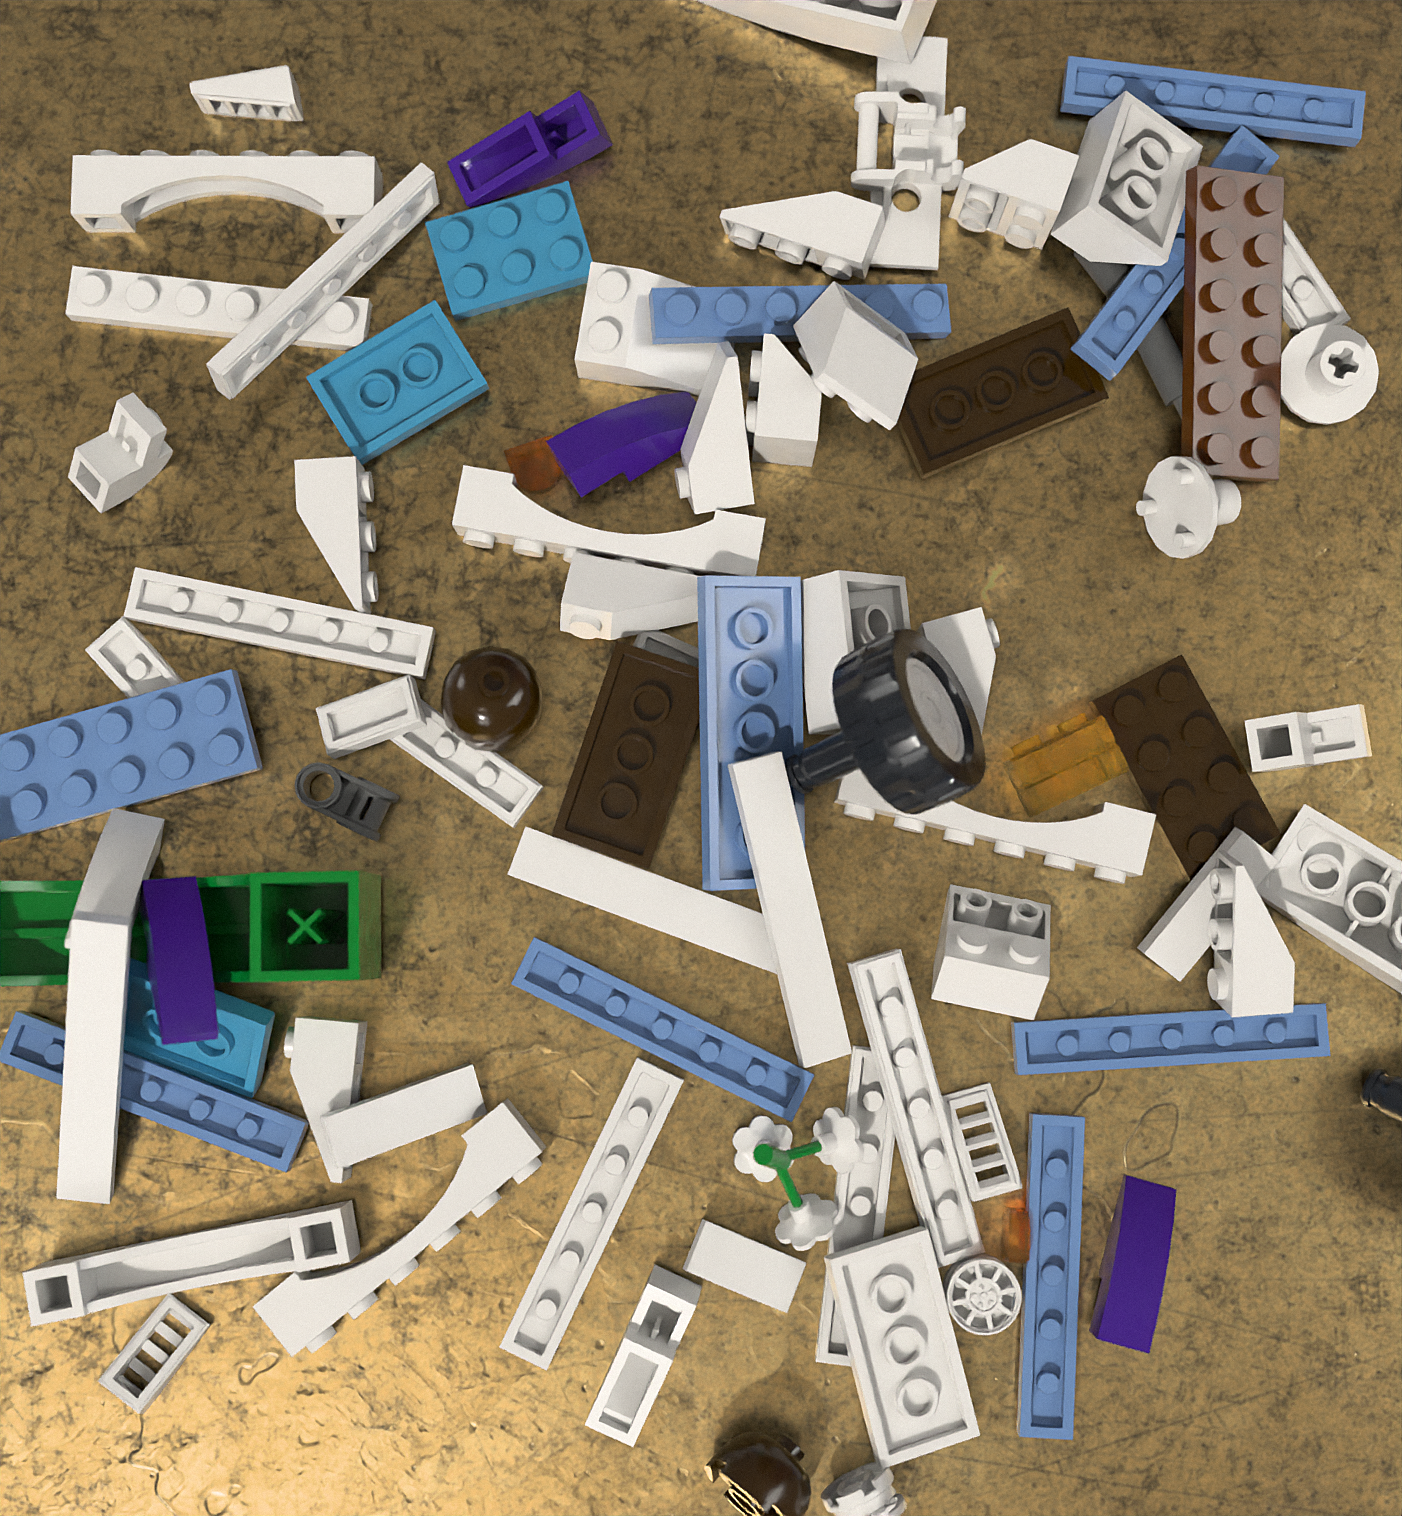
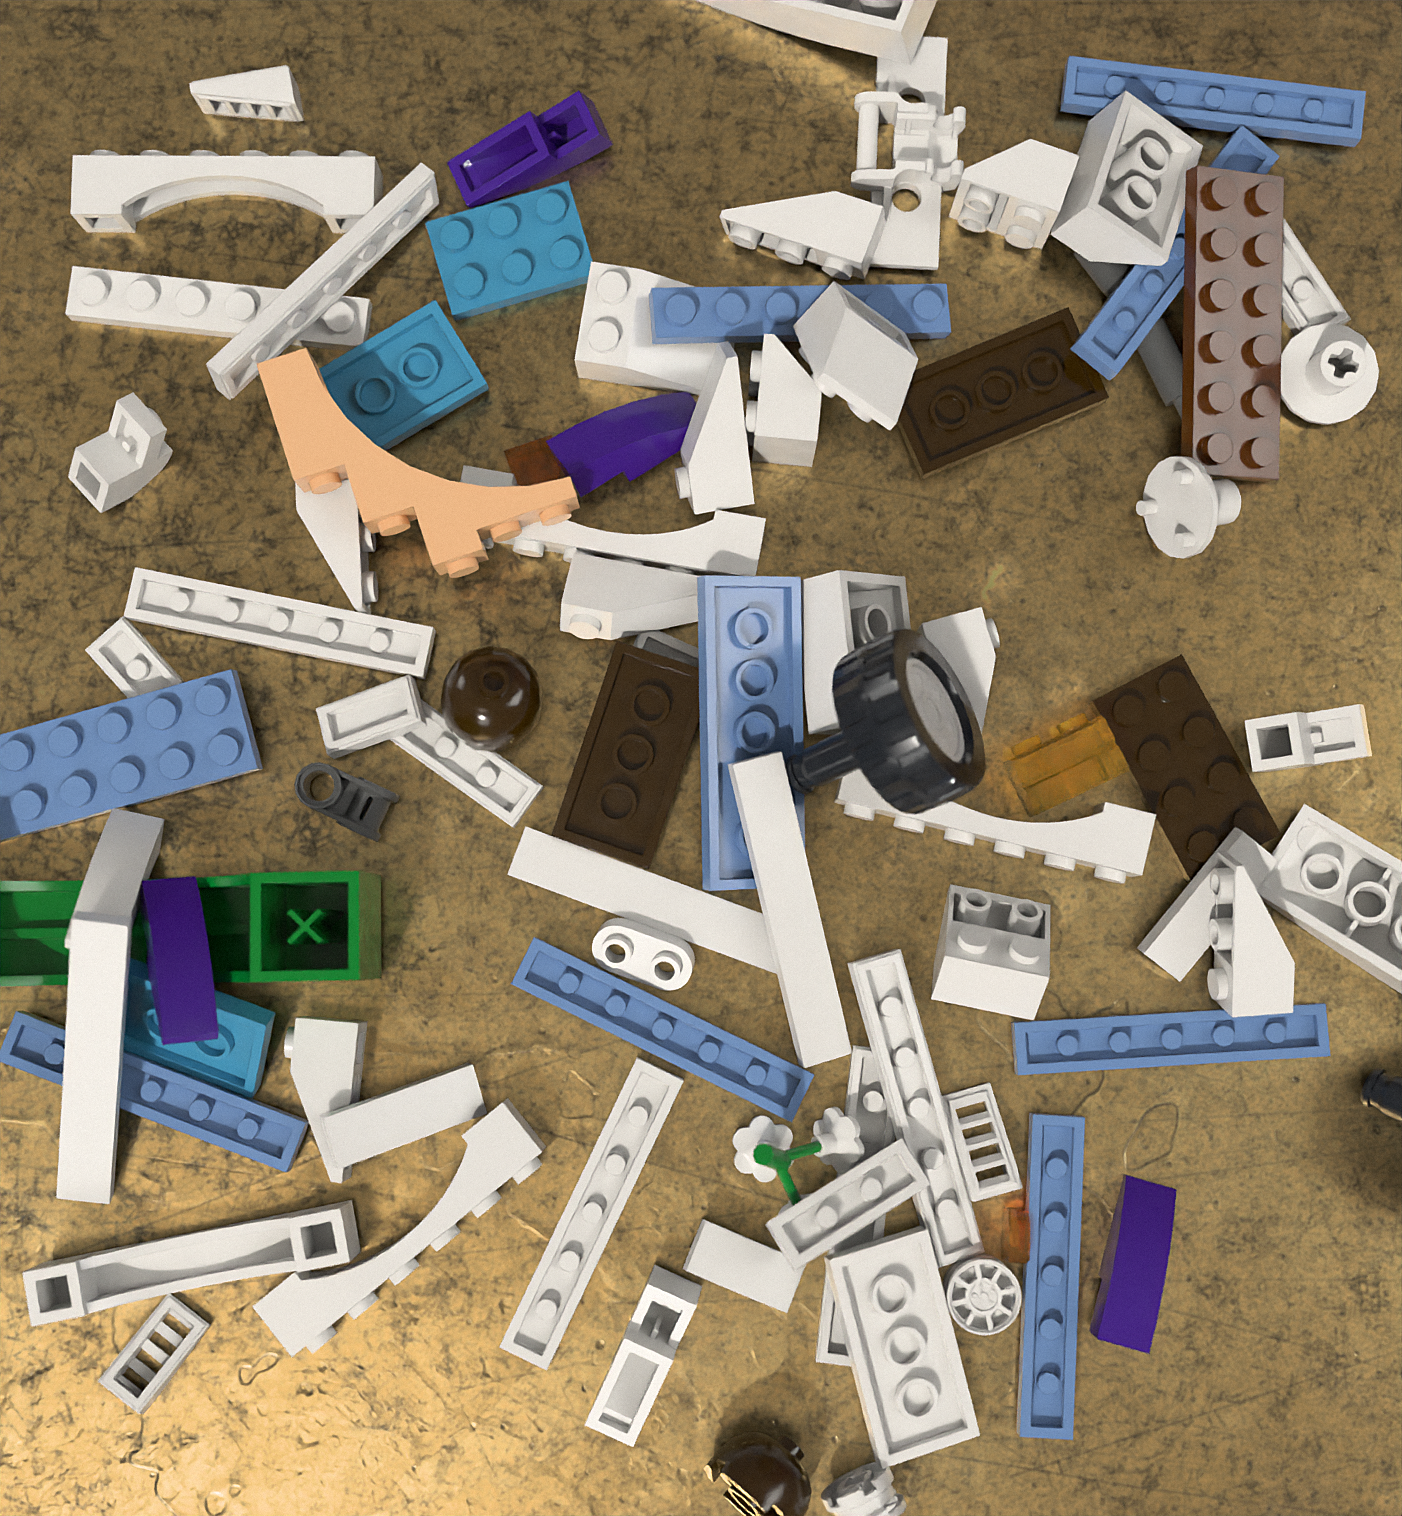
none -> light nougat arch [256,348,580,578]
none -> white plate [592,918,695,991]
none -> white plate [765,1138,931,1271]

